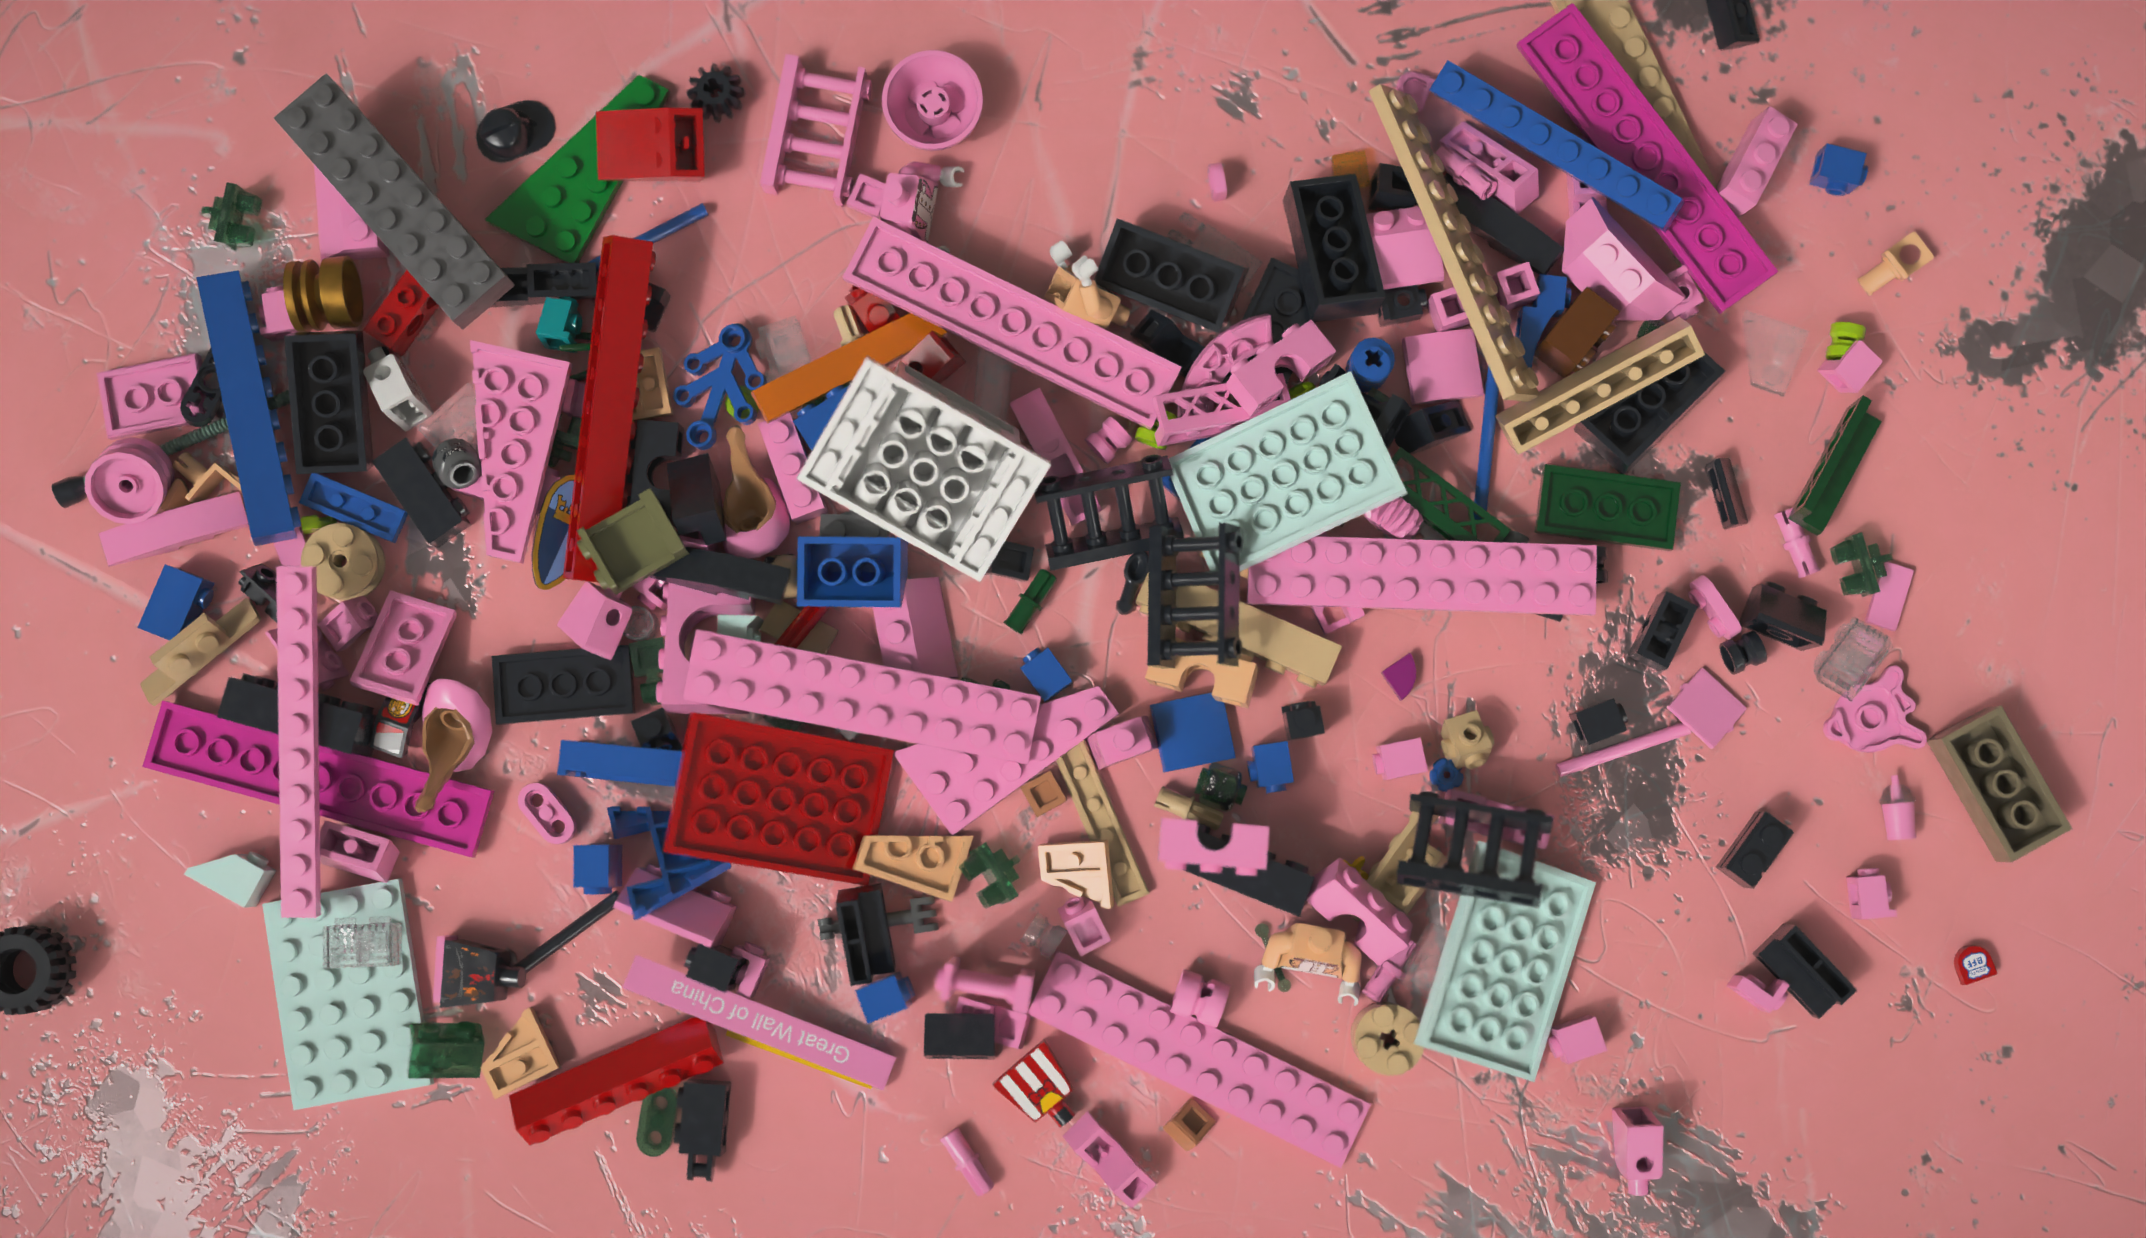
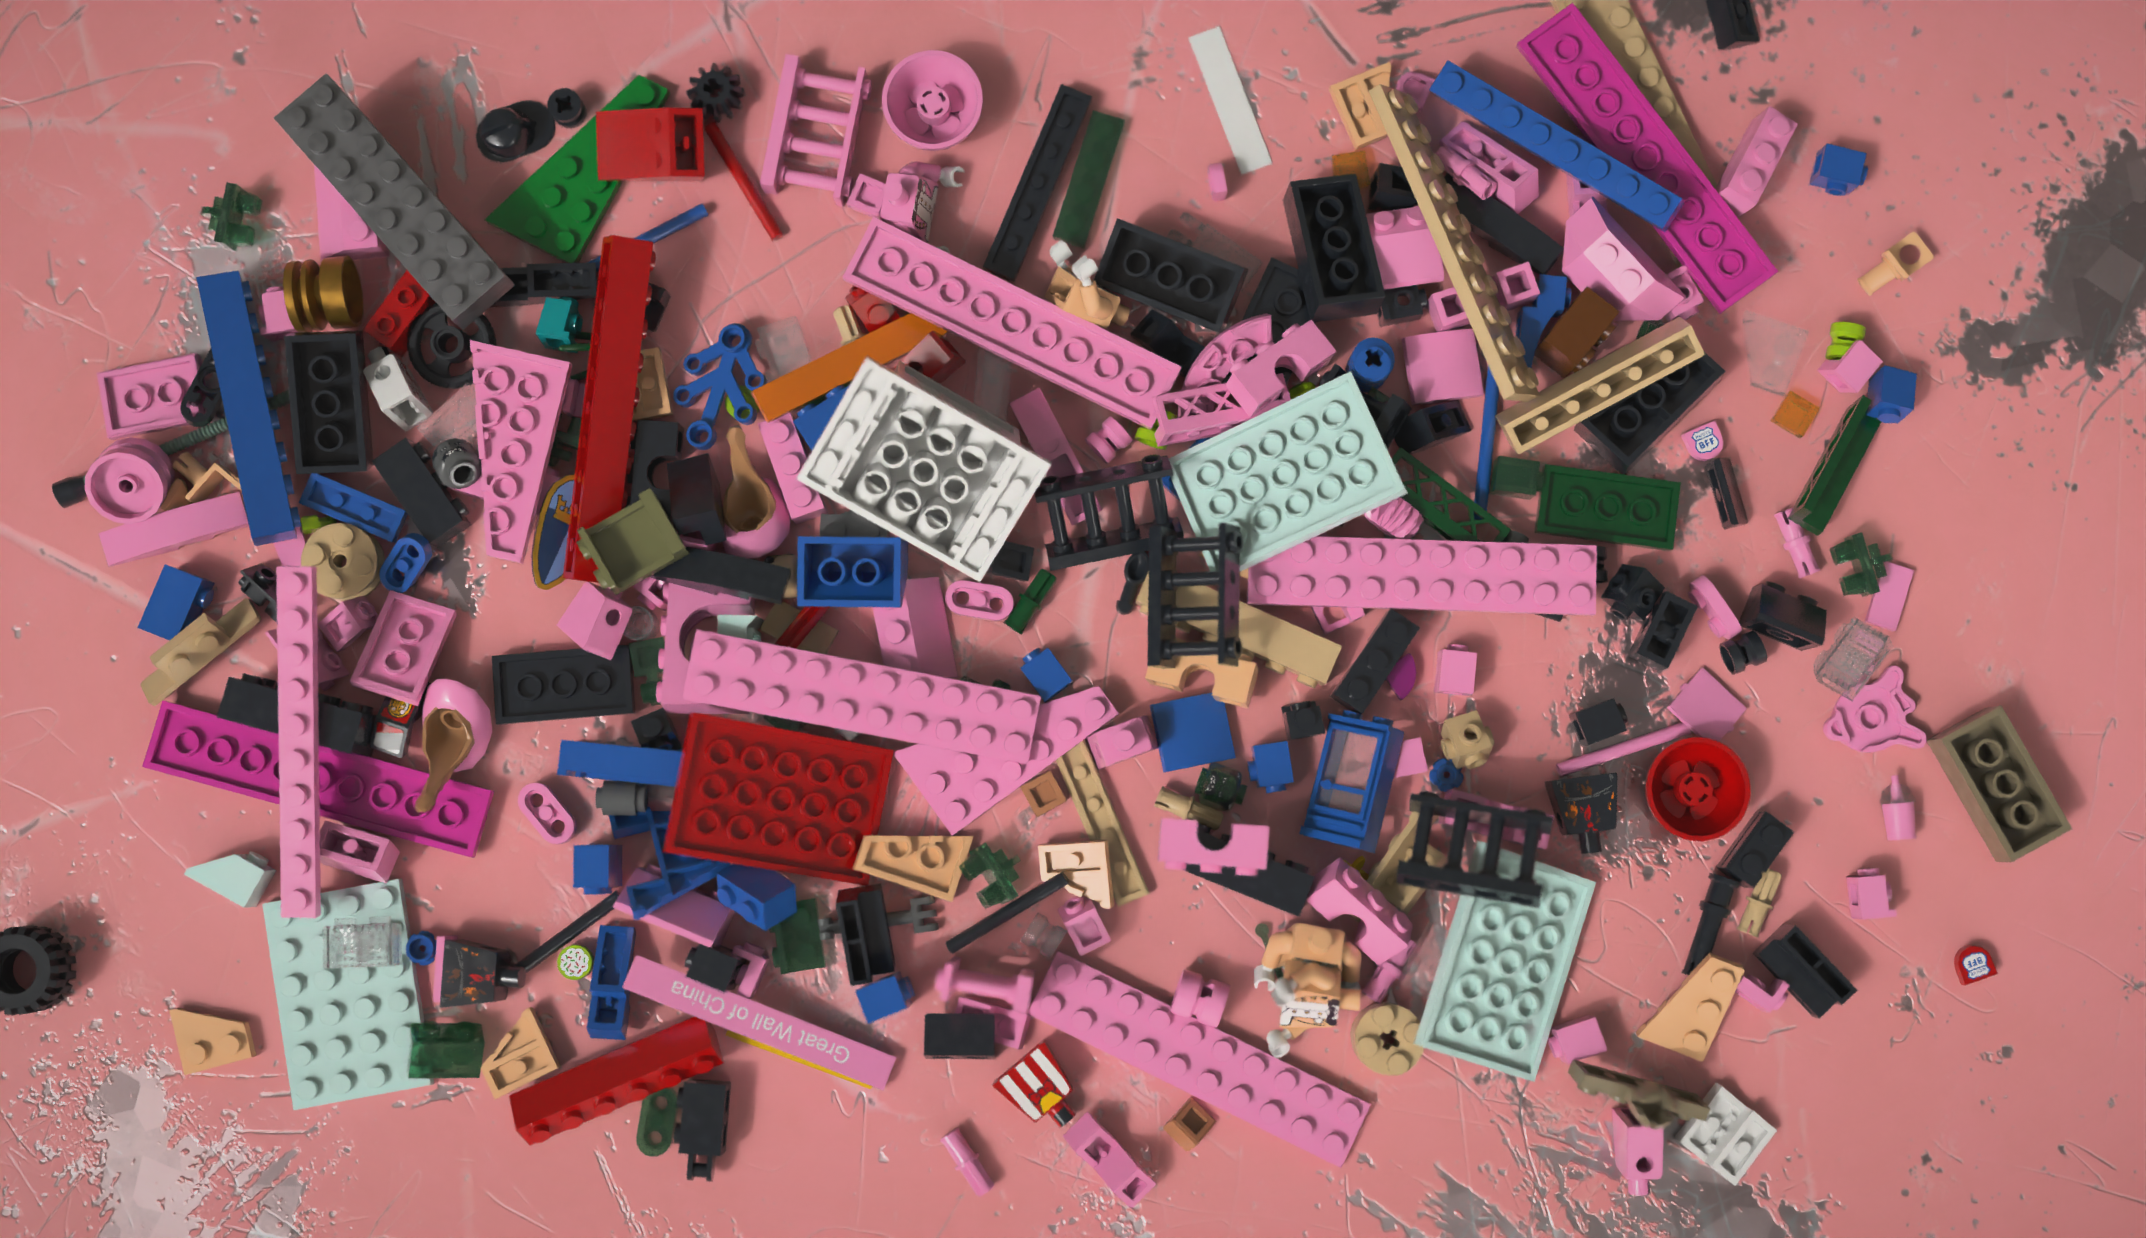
none -> light nougat wing [169,1008,257,1075]
none -> blue plate [379,533,432,593]
none -> blue plate [406,931,437,966]
none -> black wheel [407,303,496,389]
none -> black wheel [548,88,586,128]
none -> tile [557,945,594,980]
none -> blue slope [586,925,636,1040]
none -> dark grey brick [596,781,648,816]
none -> red bar [704,122,784,241]
none -> blue brick [717,864,797,931]
none -> clear green bracket [769,898,826,975]
none -> bright pink plate [945,580,1014,621]
none -> black bar [946,872,1069,954]
none -> black plate [983,84,1092,283]
none -> clear green plate [1053,110,1125,249]
none -> white sticker [1188,26,1273,175]
none -> torso [1267,959,1361,1058]
none -> blue door [1299,710,1405,853]
none -> light nougat wing [1329,62,1391,150]
none -> black arch [1330,608,1420,714]
none -> bright pink brick [1434,644,1477,696]
none -> clear green brick [1489,456,1544,500]
none -> black torso [1545,772,1618,854]
none -> dark tan plate [1568,1060,1711,1130]
none -> black brick [1601,564,1665,621]
none -> light nougat wing [1636,953,1745,1062]
none -> red piece [1645,737,1751,841]
none -> white slope [1674,1083,1777,1186]
none -> tile [1681,421,1723,461]
none -> black pin [1681,873,1740,975]
none -> tan axle [1737,868,1782,938]
none -> clear yellow tile [1770,390,1820,438]
none -> blue brick [1866,365,1917,424]

